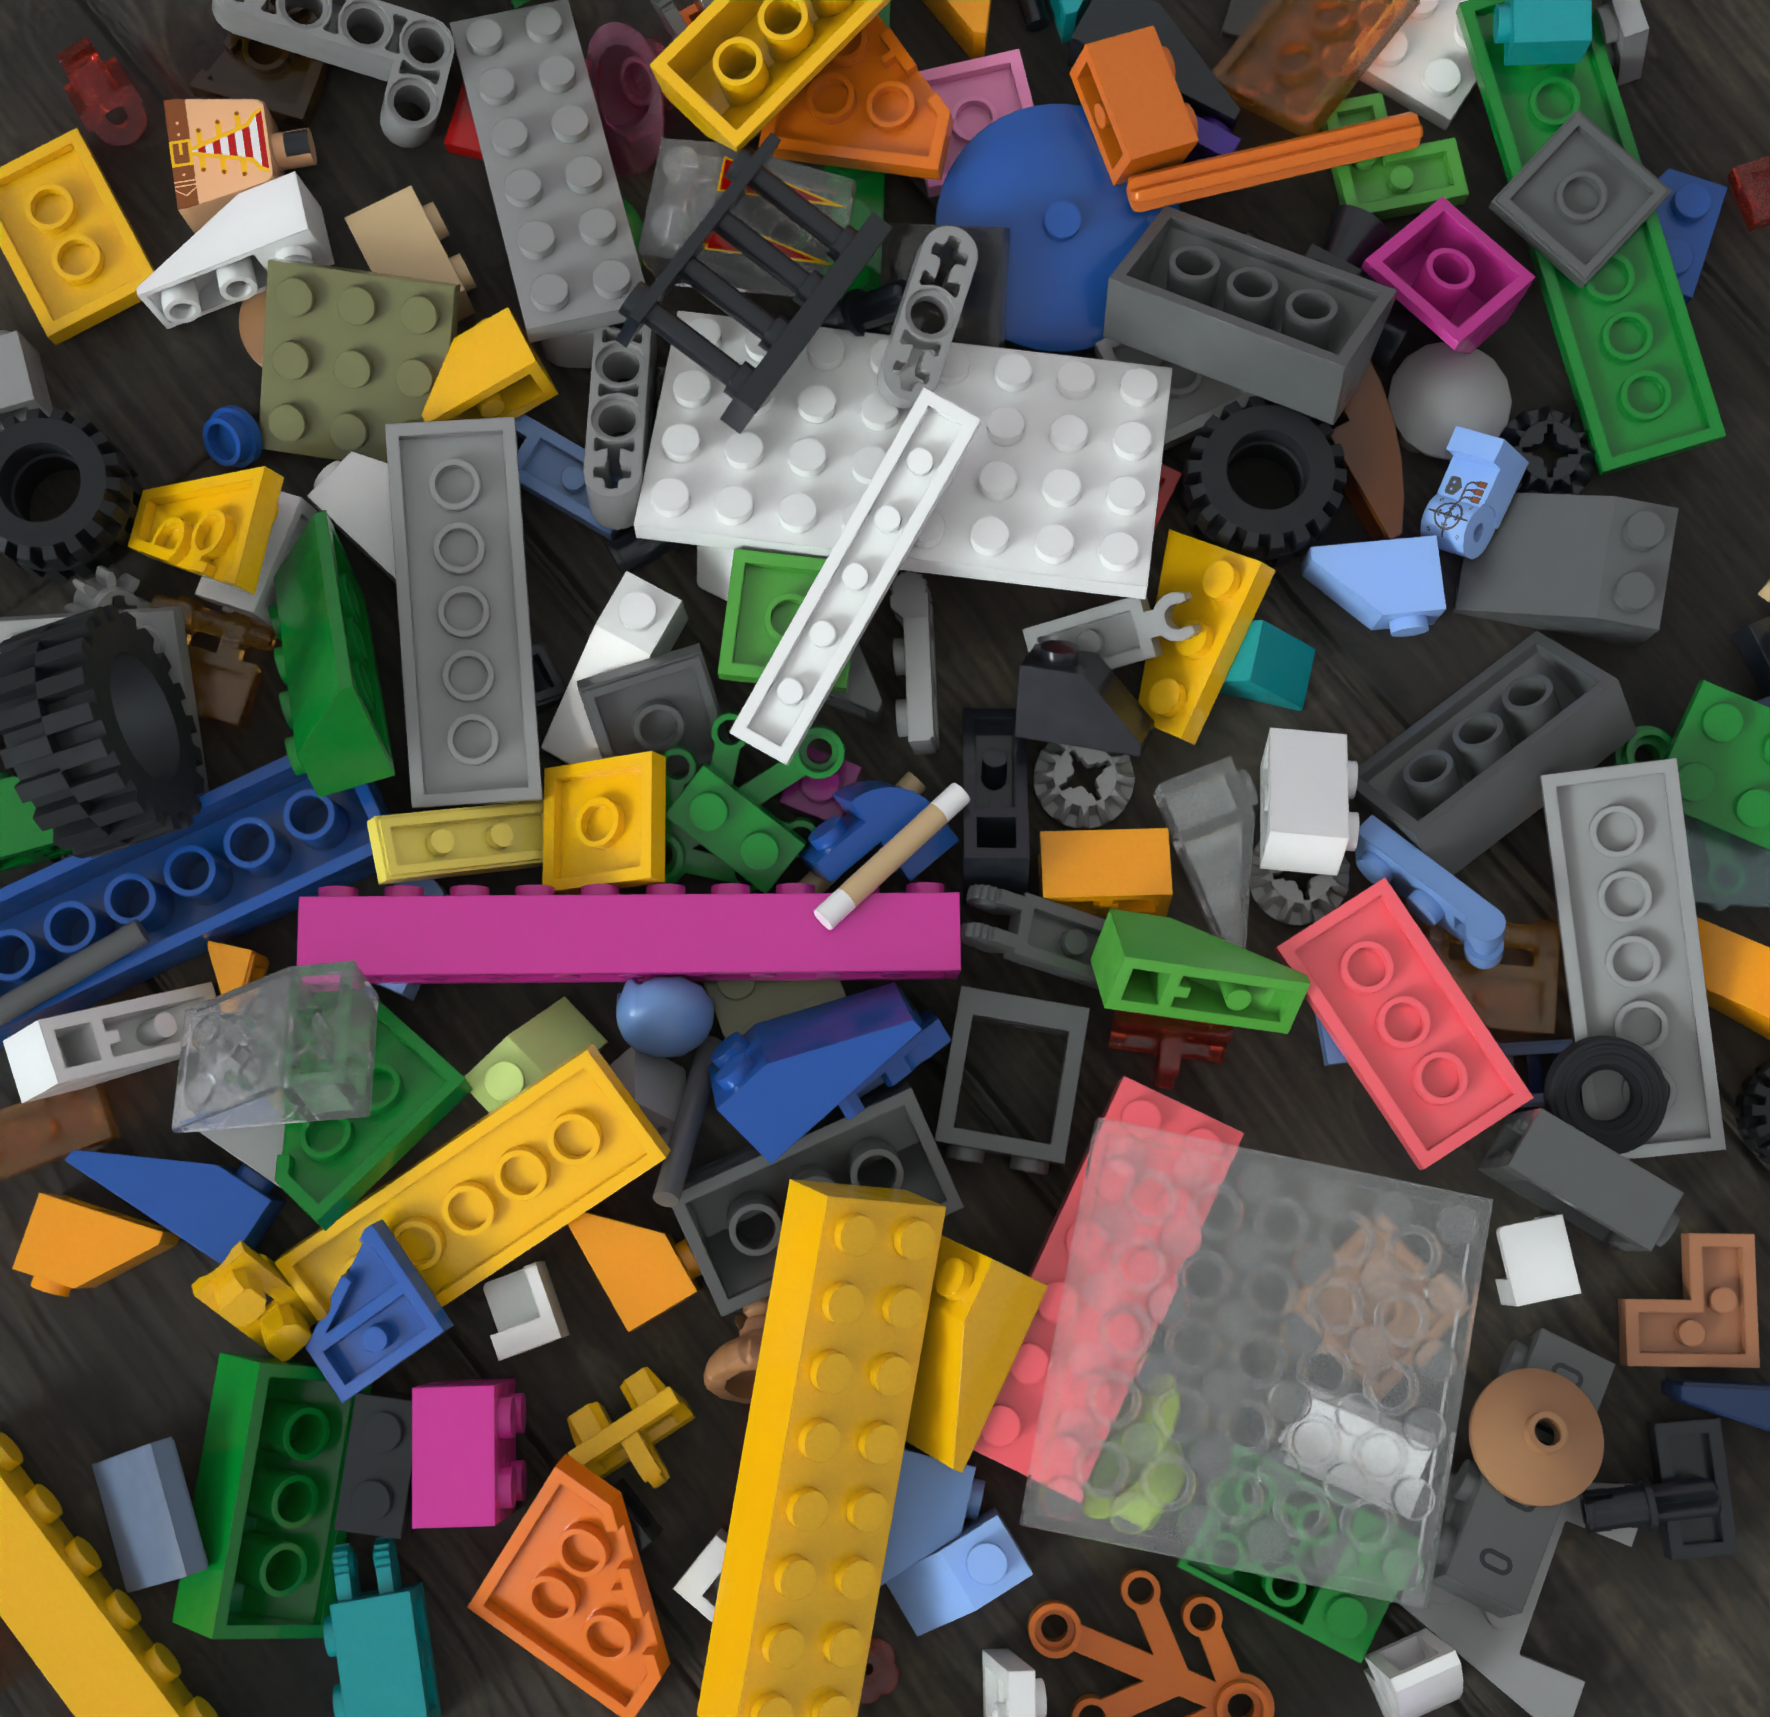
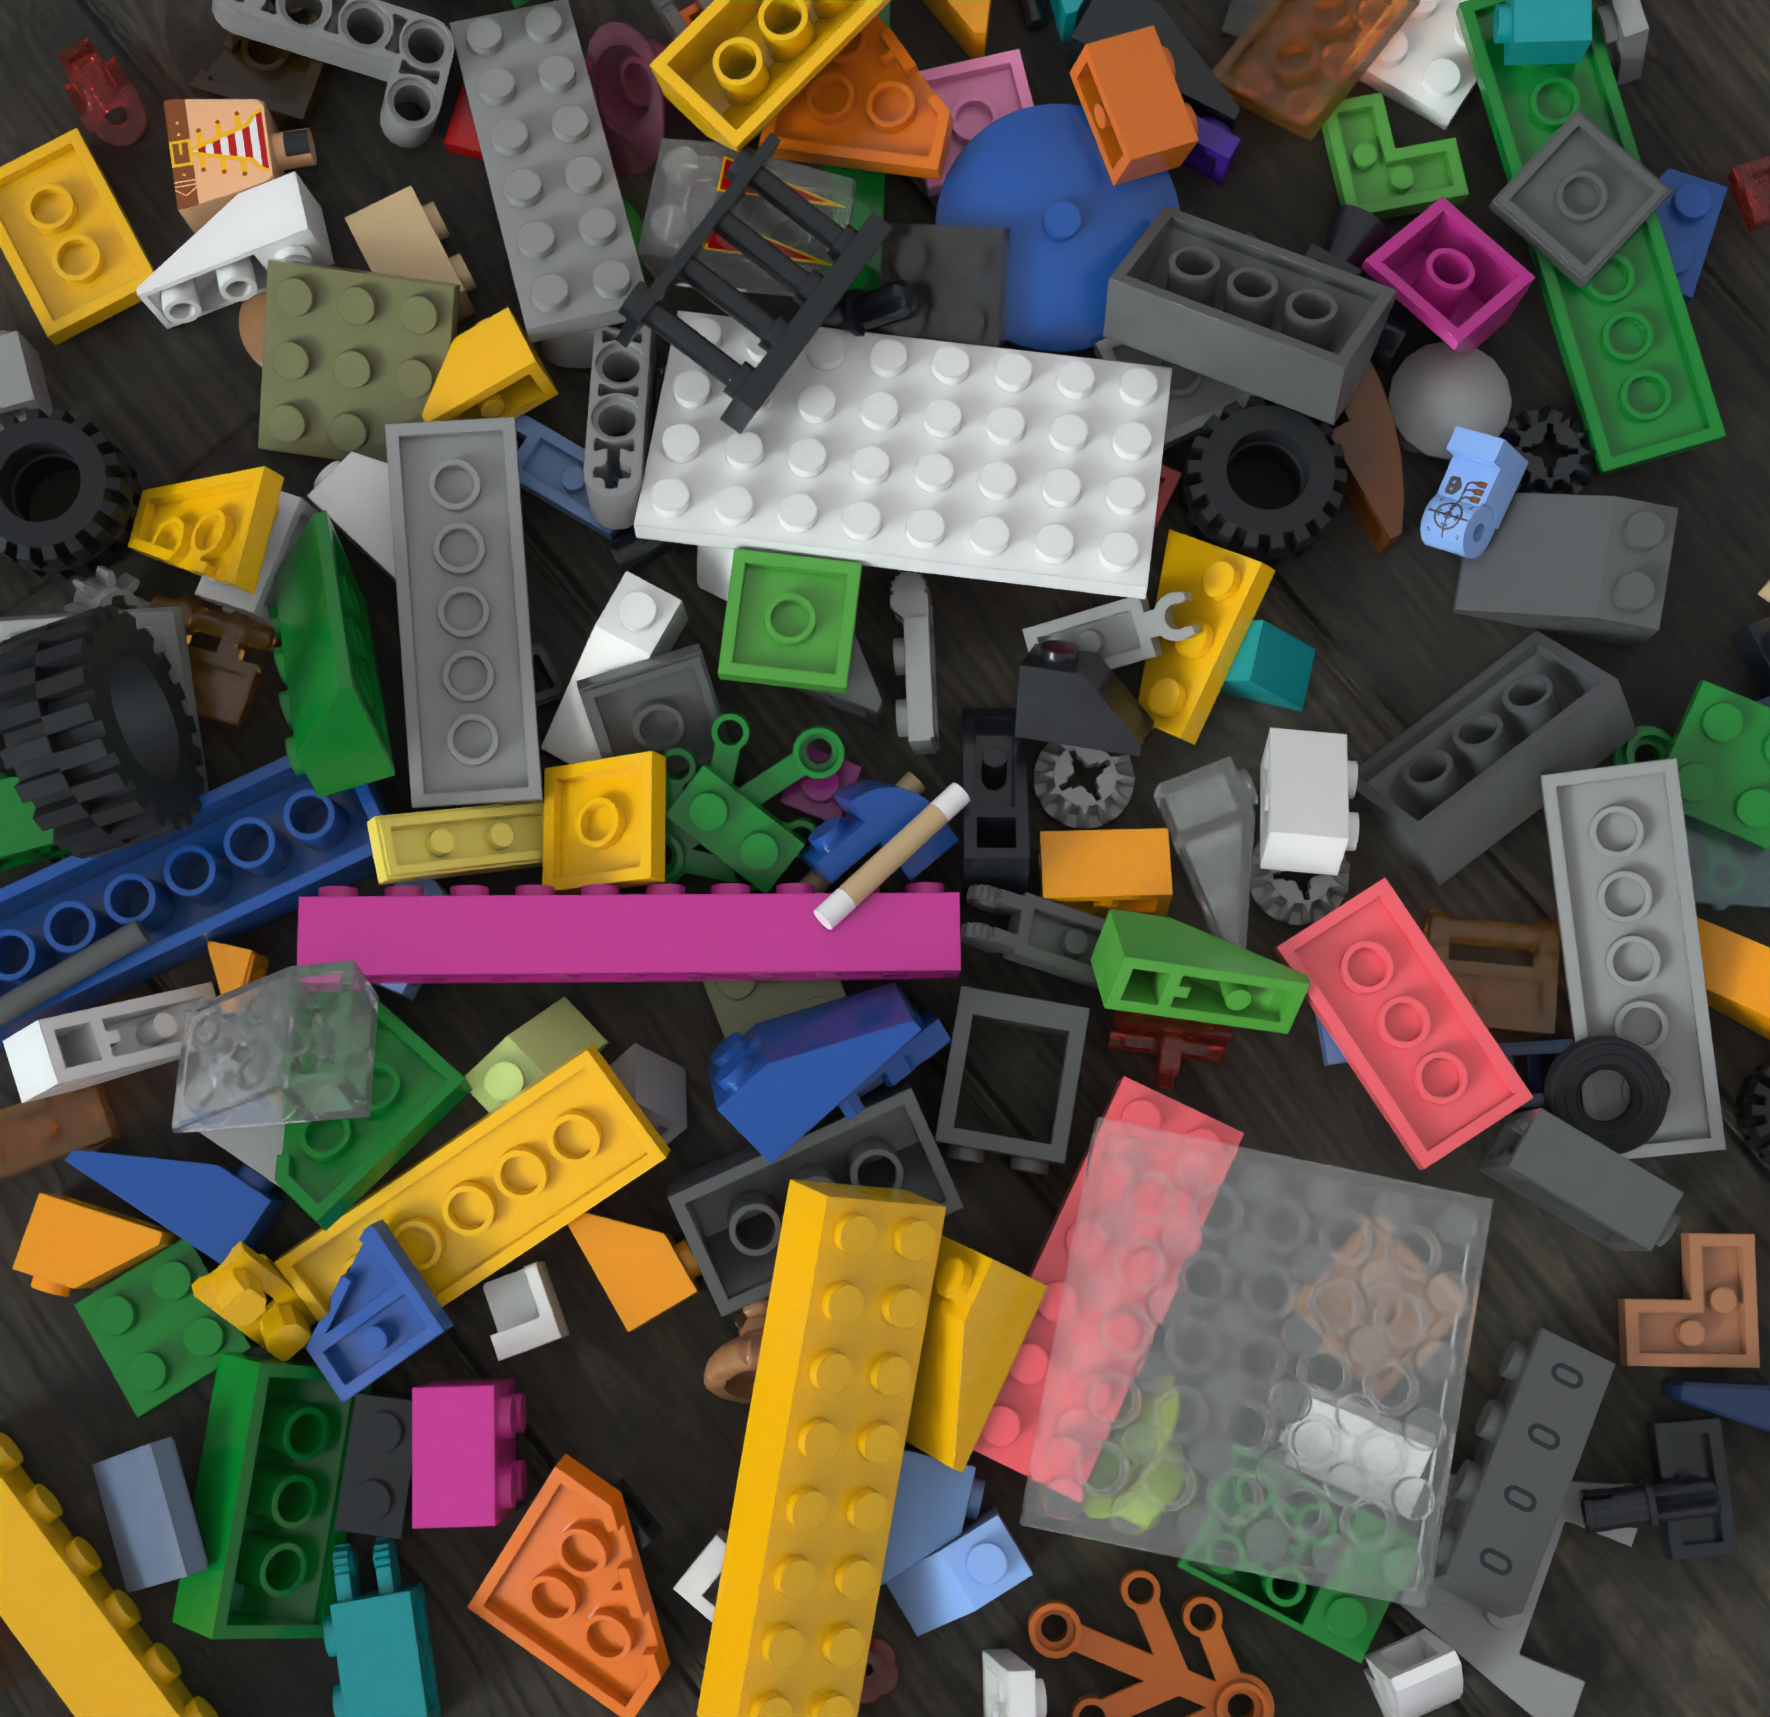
blue plate [202,405,262,468] -> none
yellow hips [567,1367,696,1489] -> none
medium blue hair [616,976,714,1058] -> none
dark grey bar [653,1036,722,1207] -> none
white plate [729,388,982,766] -> none
light grey beam [877,226,978,409] -> none
orange axle [1126,111,1423,213] -> none
light blue slope [1300,535,1446,637] -> none
medium blue plate [1355,815,1506,969] -> none
medium nougat dish [1469,1368,1604,1507] -> none
white panel [1495,1214,1581,1307] -> none
none -> green plate [74,1239,258,1418]

